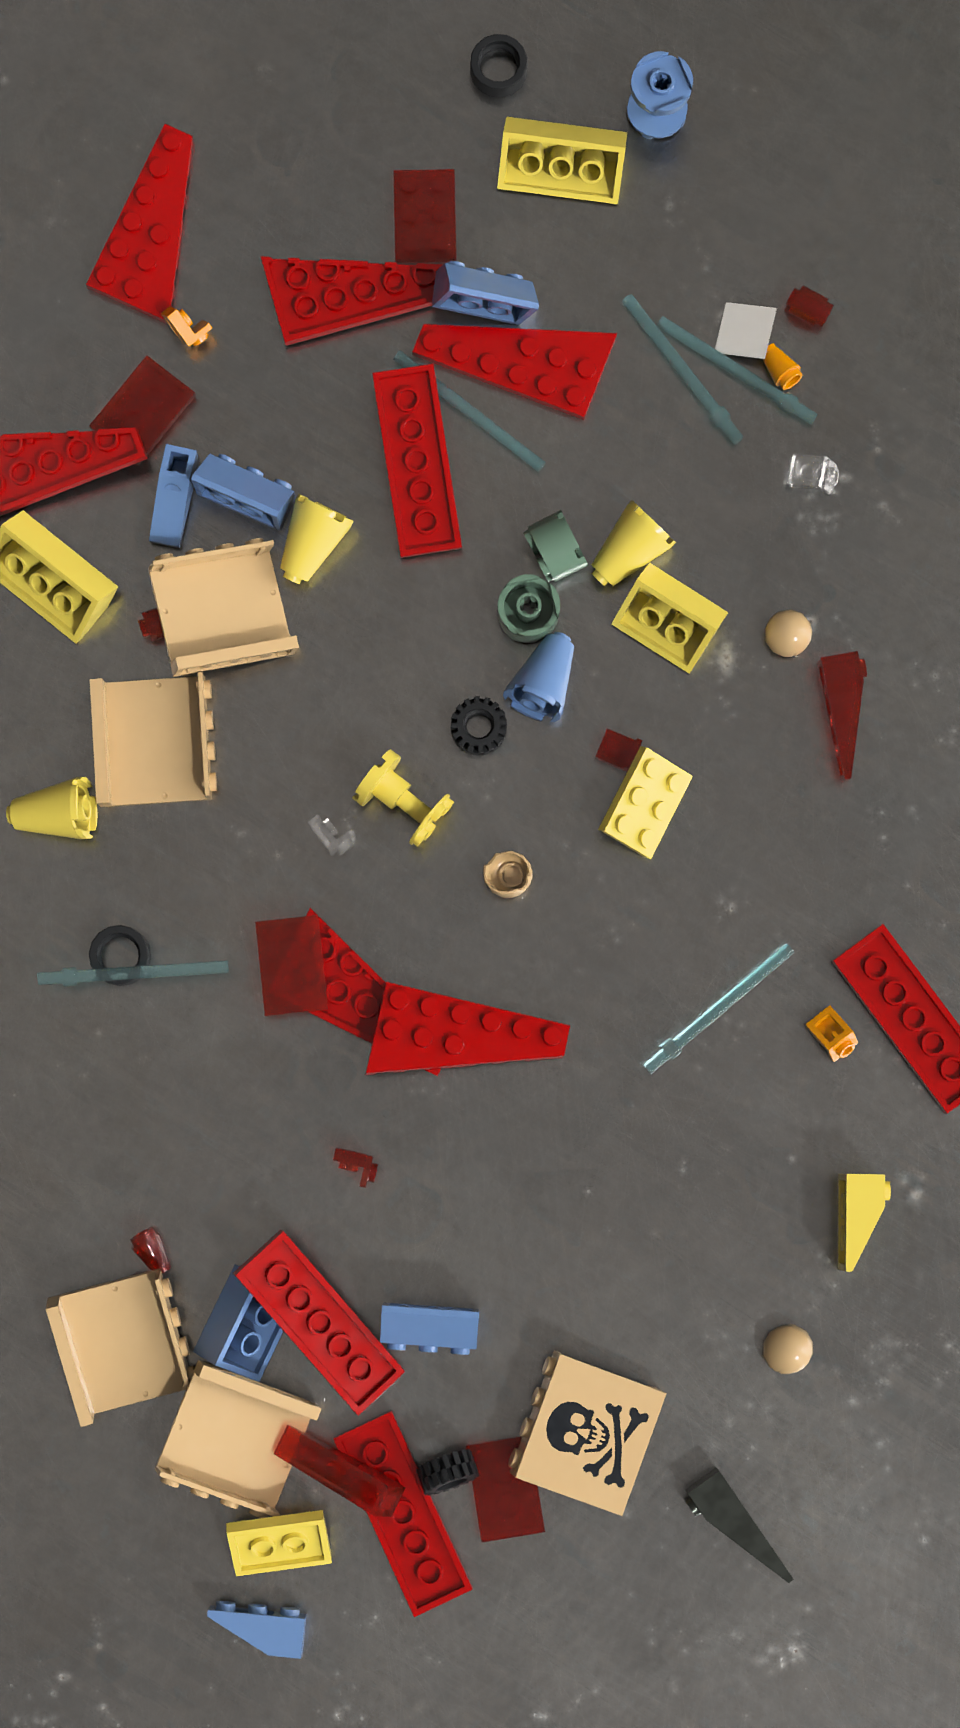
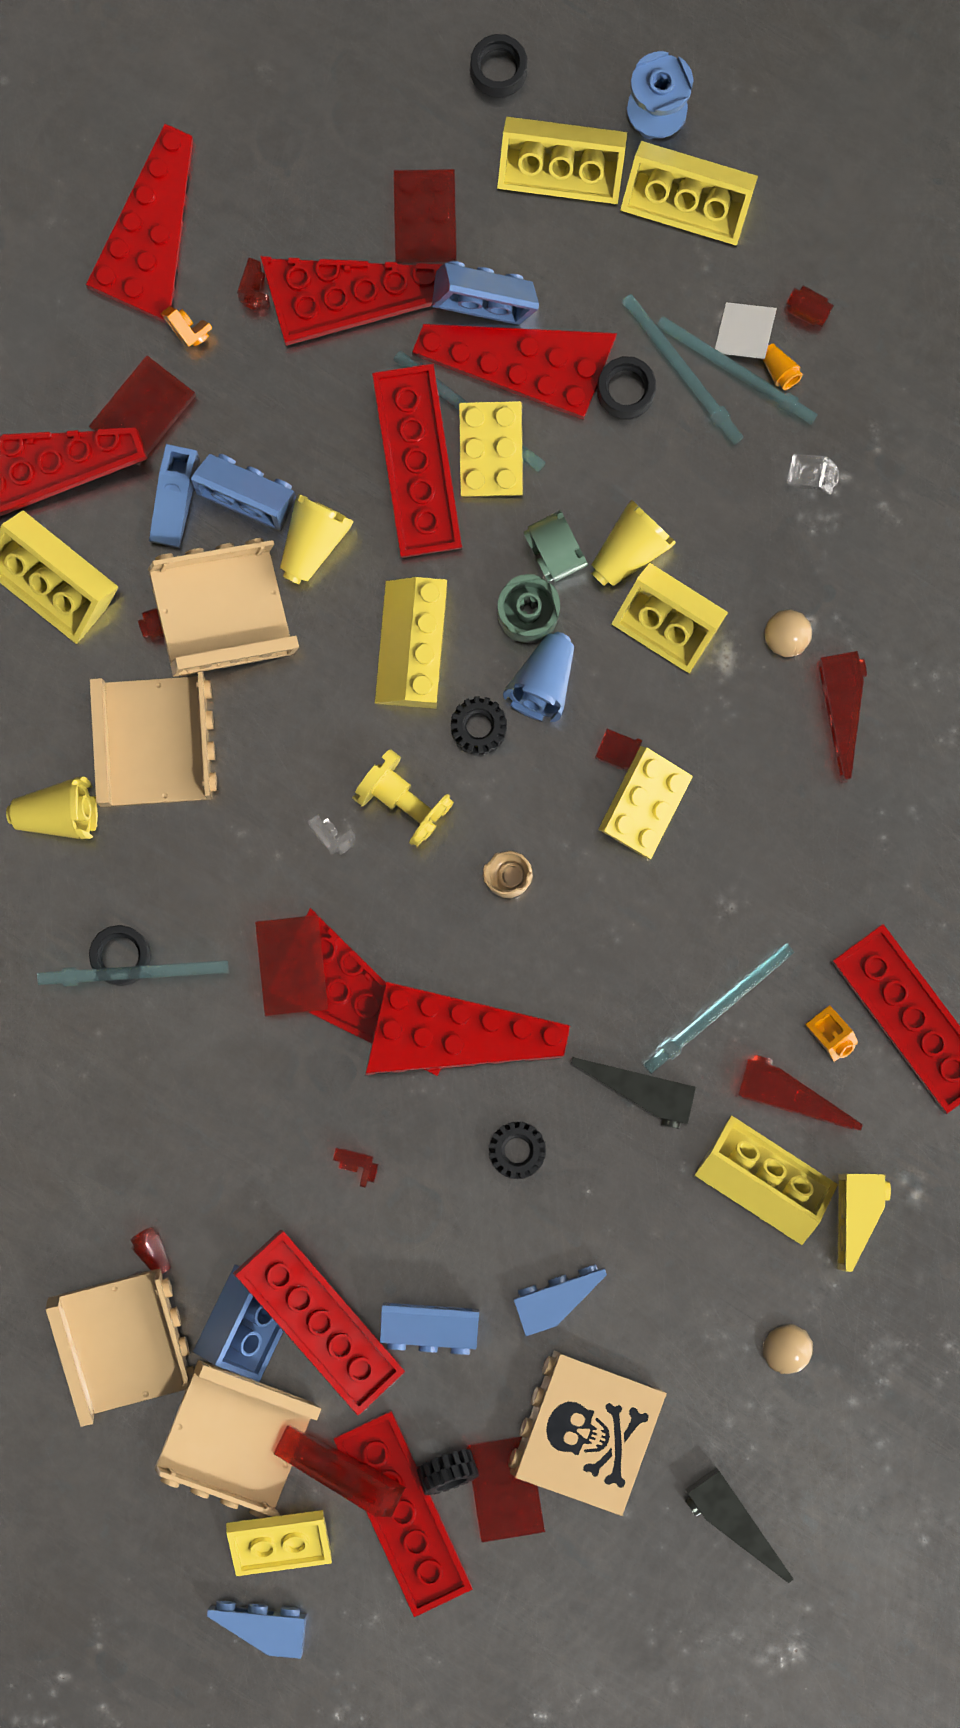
none -> clear red bracket [237,258,270,311]
none -> light yellow slope [375,577,447,709]
none -> light yellow plate [459,401,523,497]
none -> black tyre [489,1122,546,1179]
none -> medium blue slope [513,1264,607,1336]
none -> pearl dark grey slope [570,1057,696,1129]
none -> black tyre [597,356,656,419]
none -> light yellow slope [620,141,758,246]
none -> light yellow slope [695,1115,838,1245]
none -> clear red slope [735,1055,863,1131]

